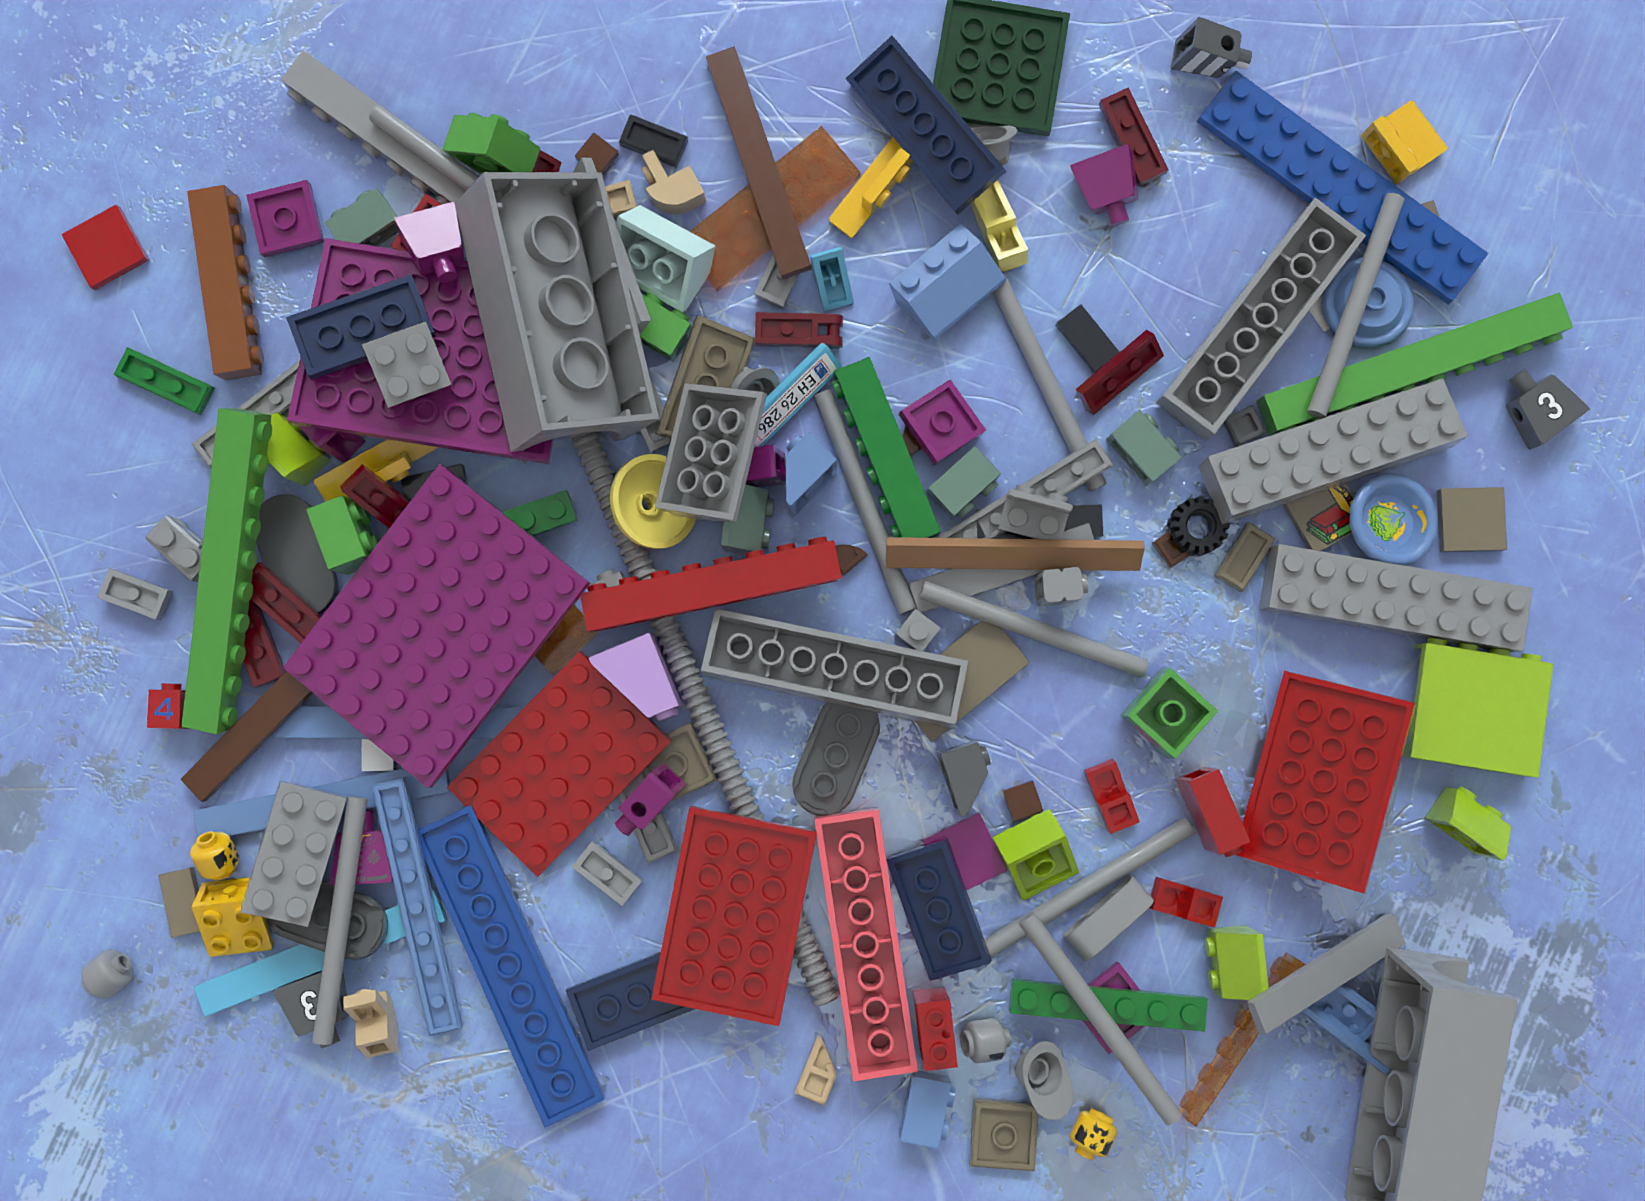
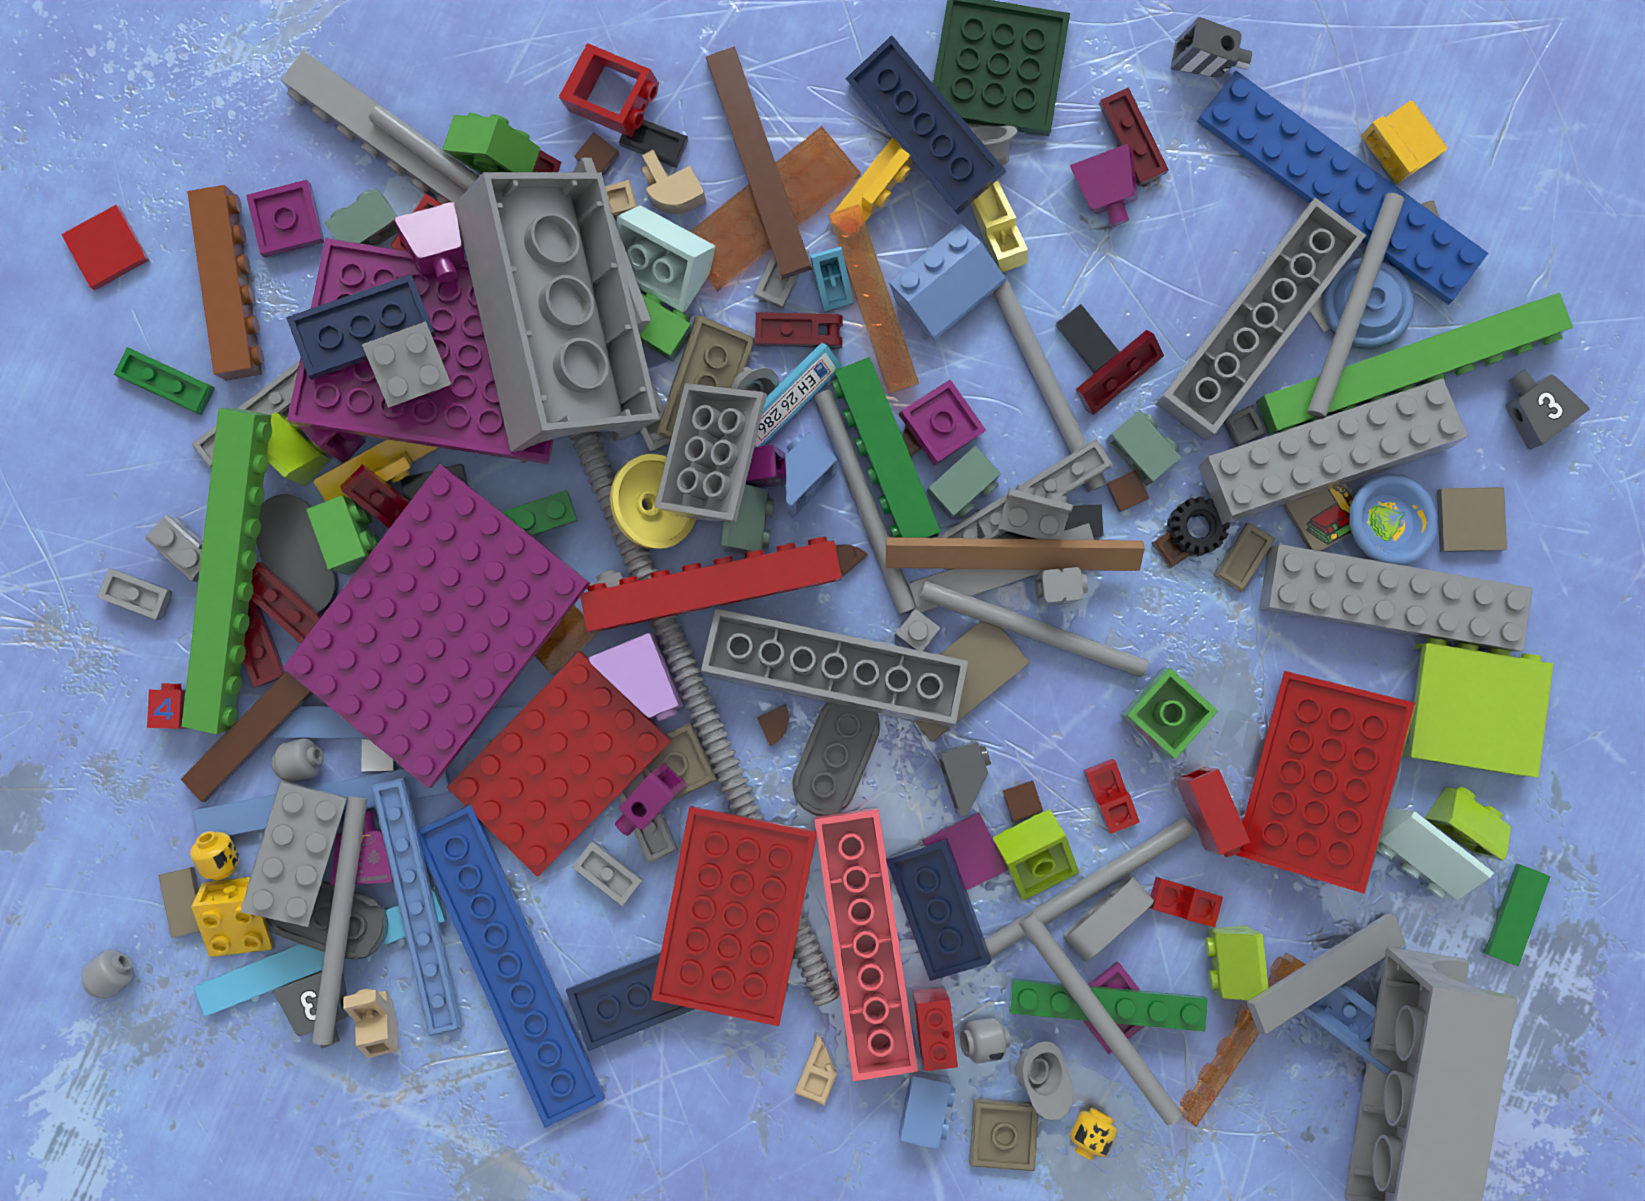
none -> light grey head [272,738,324,783]
none -> red window [559,43,659,138]
none -> reddish brown tile [757,704,789,747]
none -> clear orange plate [828,204,919,394]
none -> reddish brown tile [1106,470,1149,512]
none -> light aqua slope [1377,807,1494,900]
none -> green tile [1484,864,1551,967]

